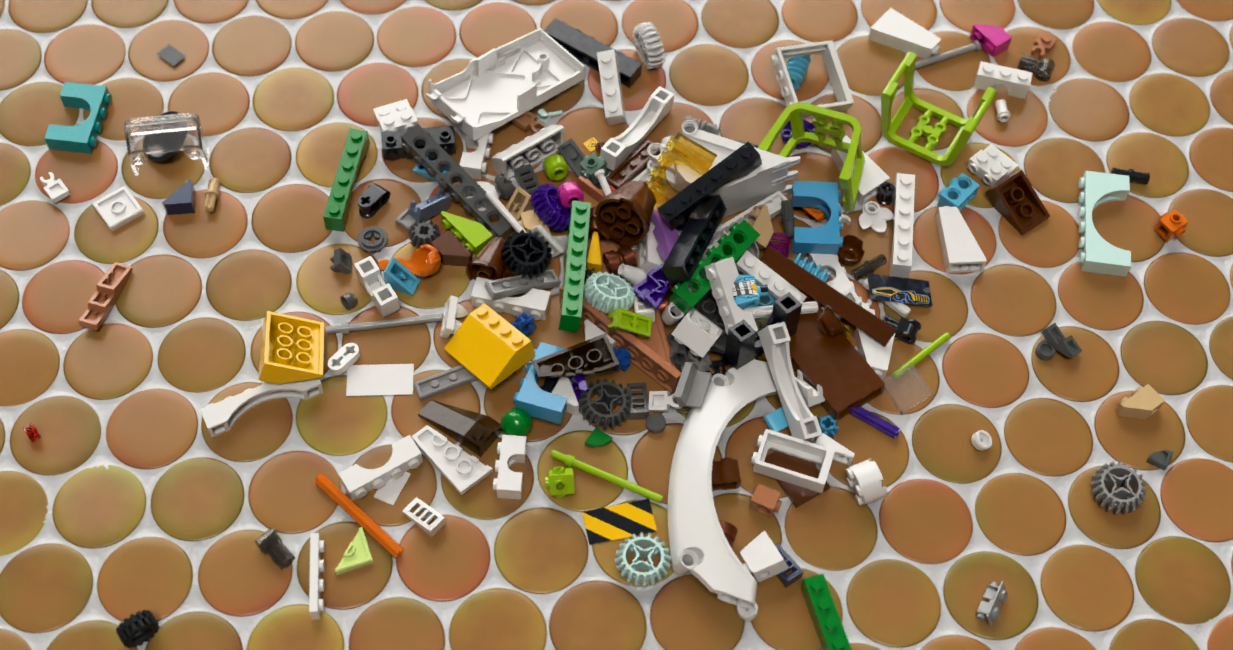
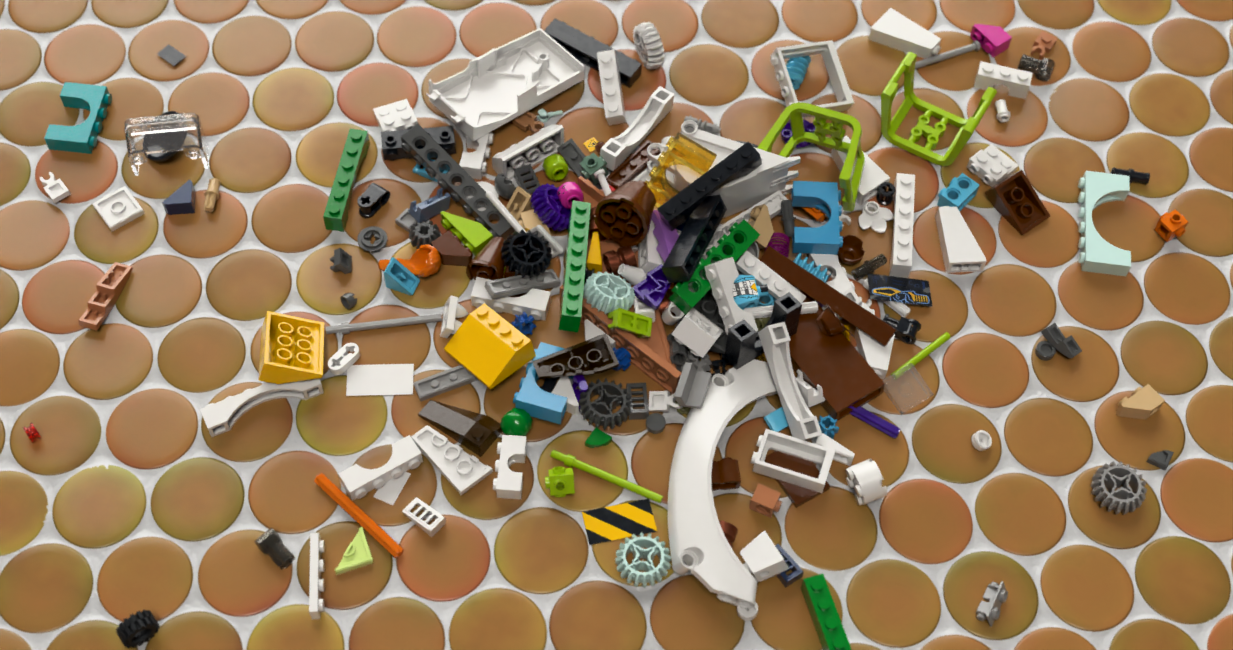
white arch [354,256,400,317] -> none

